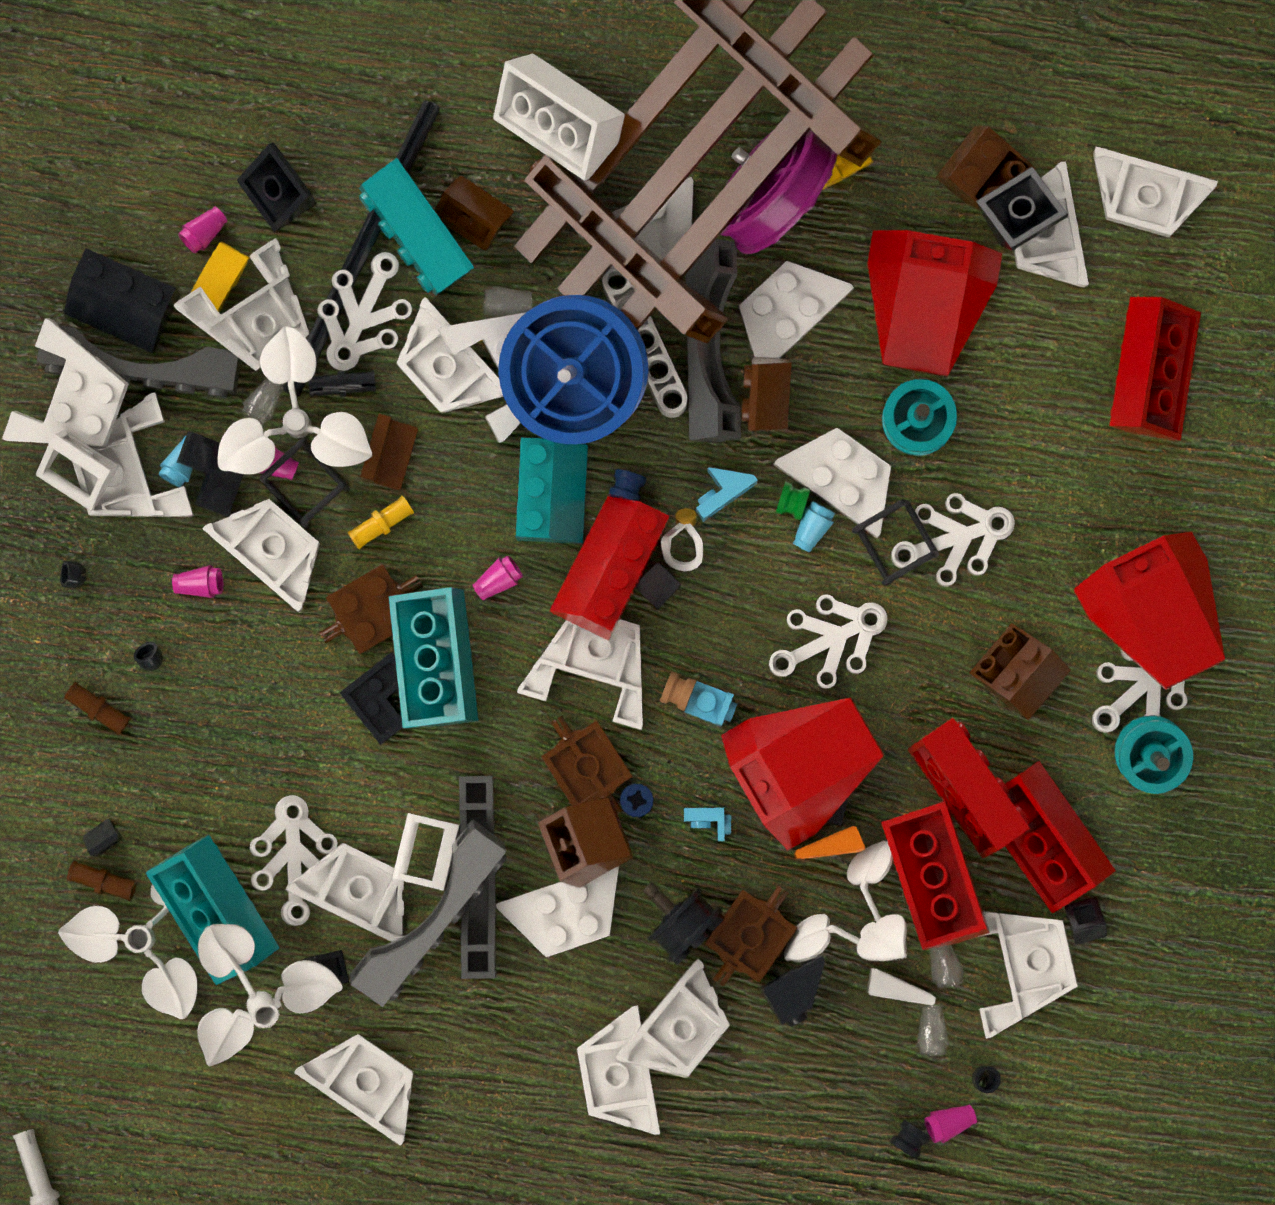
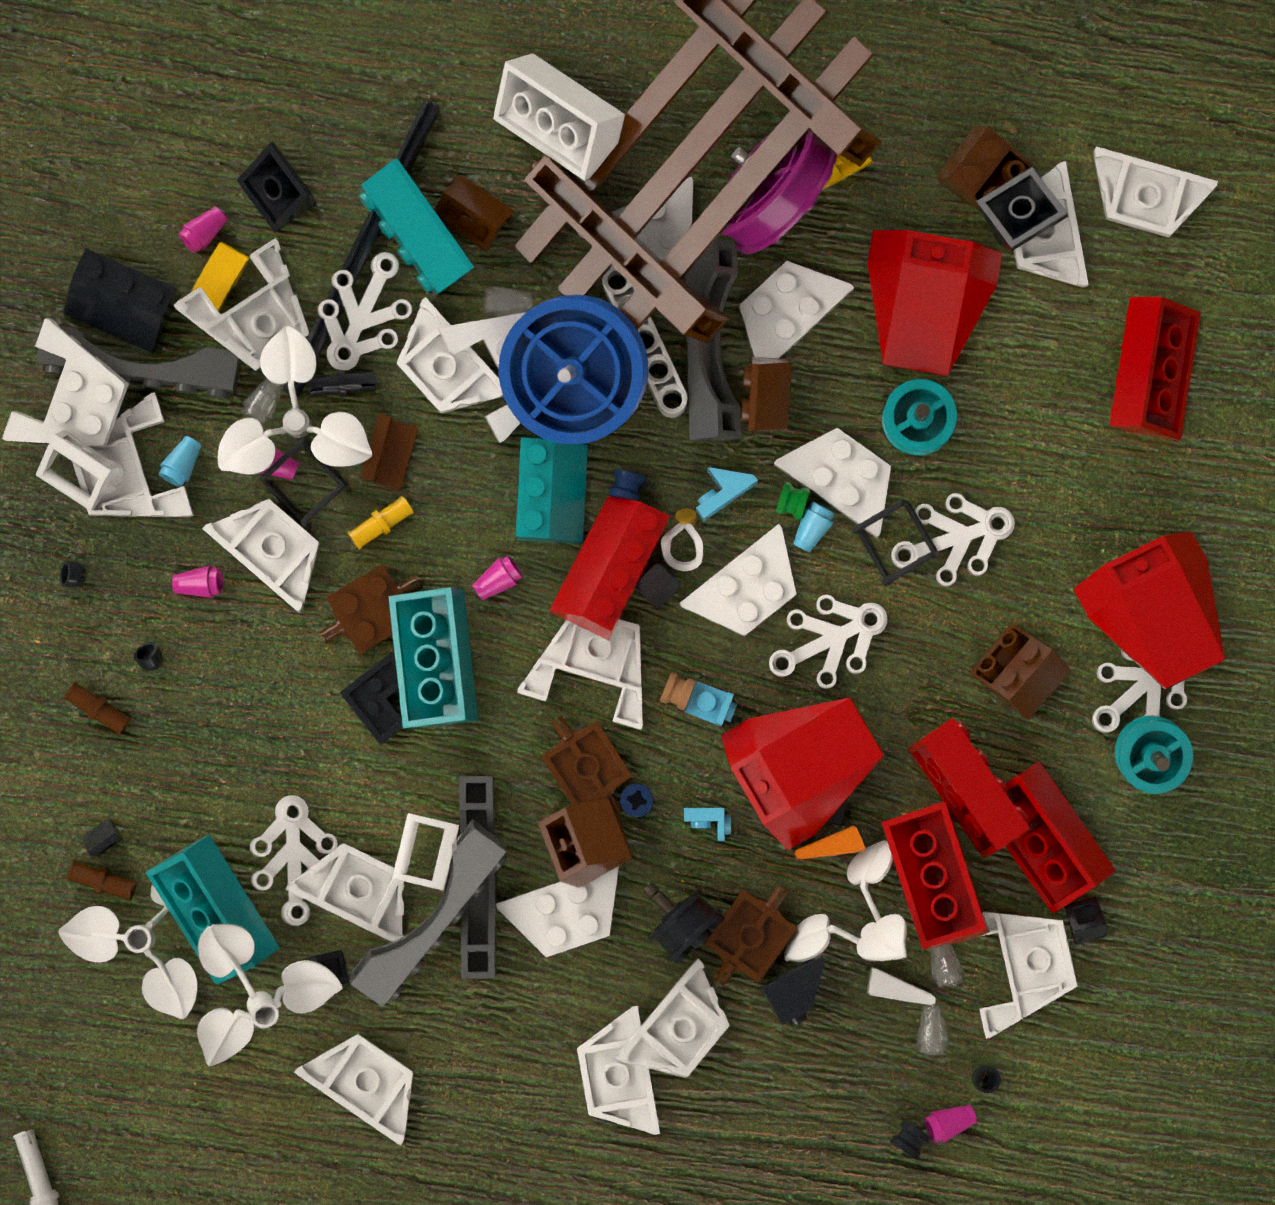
black plate [176,432,244,517] -> none
none -> white wing [679,524,796,637]

